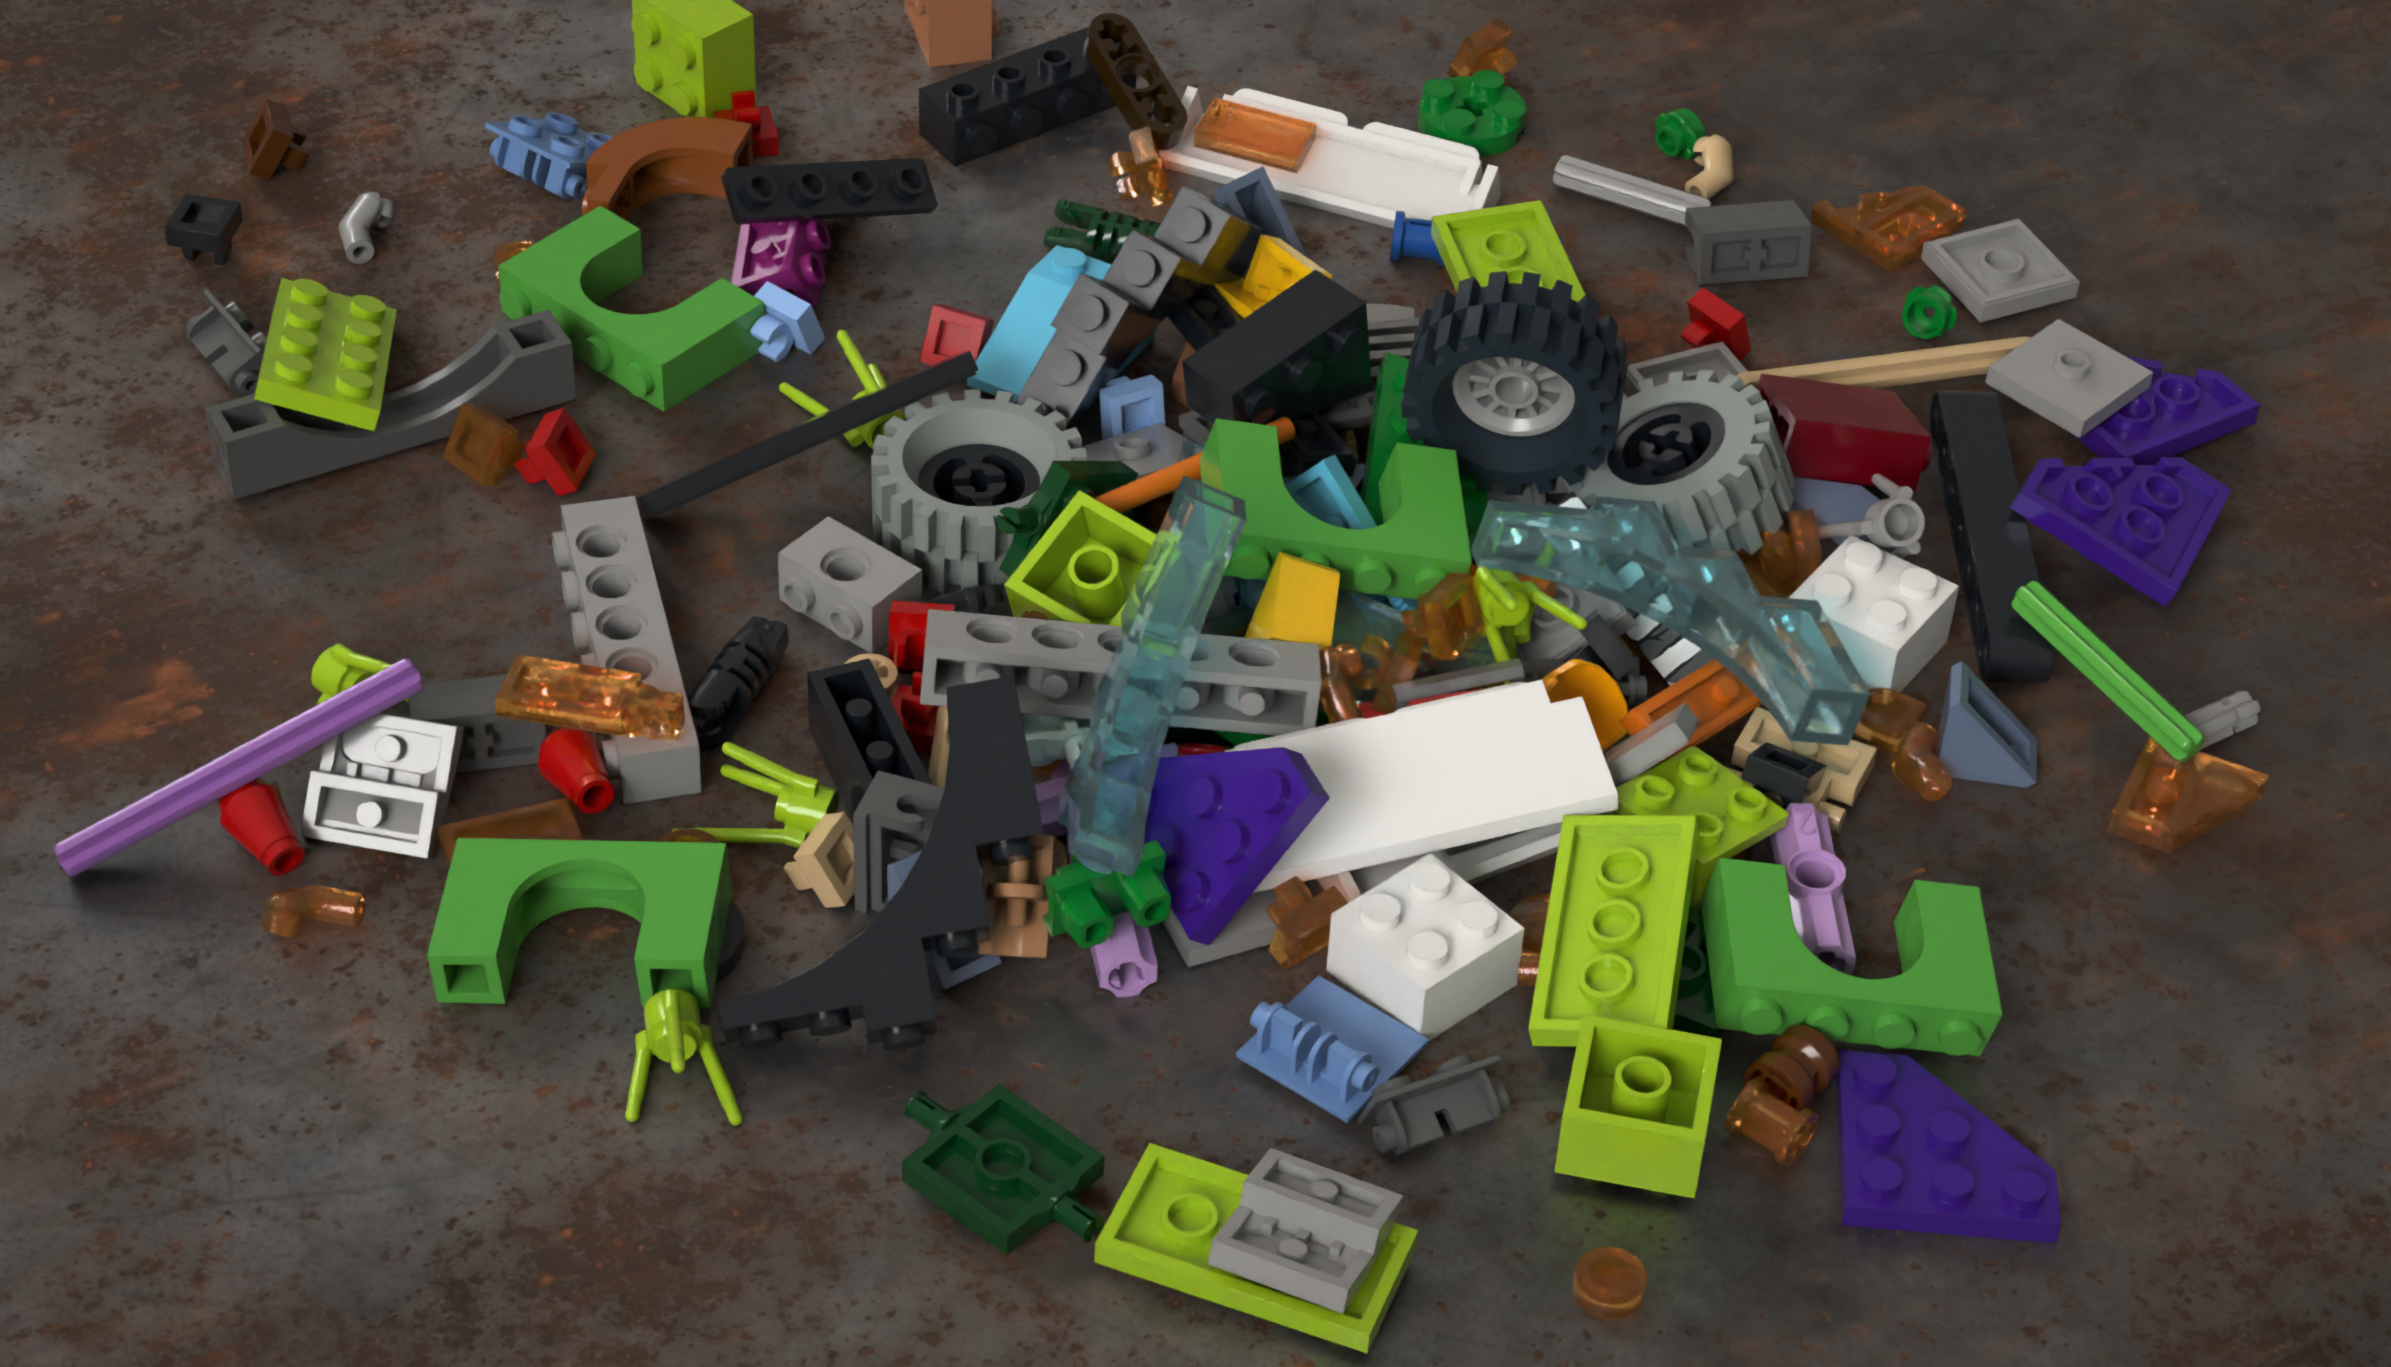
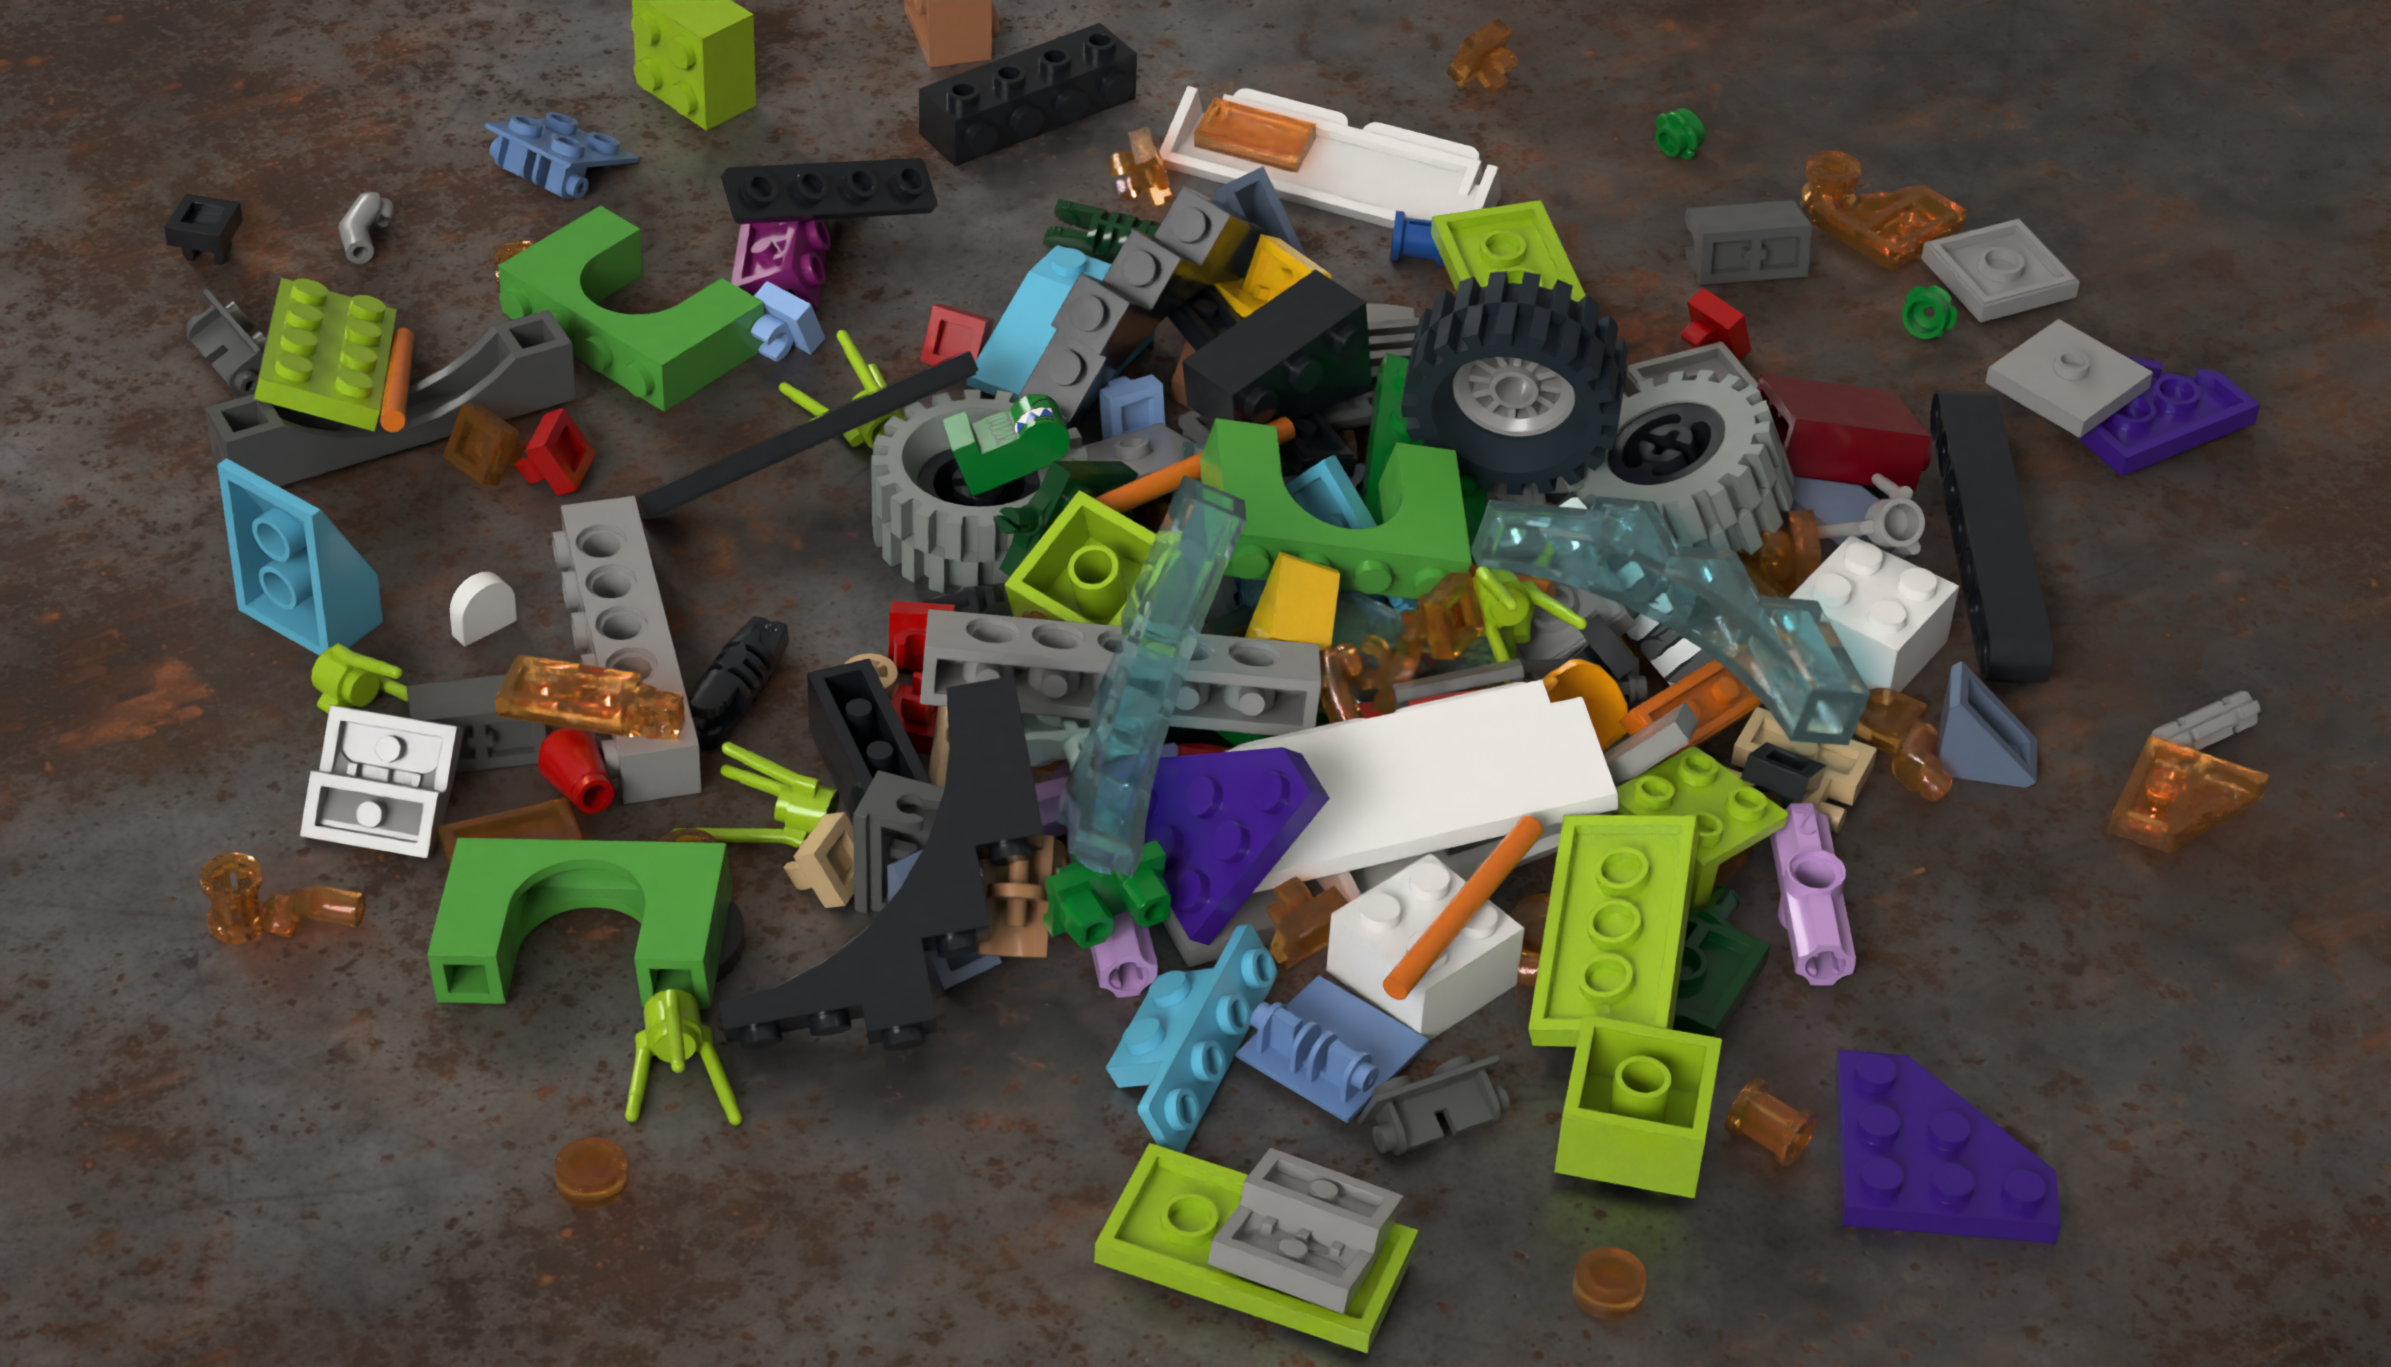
medium lavender axle [54,659,424,876] -> none
red cone [218,778,305,876] -> none
reddish brown tile [242,99,311,180] -> none
dark orange arch [582,117,753,221] -> none
red tile [714,90,779,158] -> none
light grey brick [778,516,922,654] -> none
dark green plate [902,1084,1105,1256] -> none
dark brown beam [1084,13,1187,150] -> none
green plate [1417,70,1527,157] -> none
light grey axle [1553,155,1712,227] -> none
tan arm [1685,134,1734,199] -> none
bright green arch [1701,858,2002,1056] -> none
tan axle [1737,336,2031,389] -> none
reddish brown wheel [1744,1024,1841,1121] -> none
dark purple plate [2009,457,2232,607] -> none
bright green axle [2011,581,2205,763] -> none
none -> clear orange bush [199,853,269,944]
none -> medium azure slope [217,458,383,656]
none -> orange bar [380,328,415,433]
none -> white tile [450,572,517,647]
none -> clear orange tile [554,1137,628,1208]
none -> green leg [943,393,1070,497]
none -> medium azure bracket [1106,924,1278,1153]
none -> orange bar [1383,816,1543,1000]
none -> clear orange wheel [1801,150,1861,218]

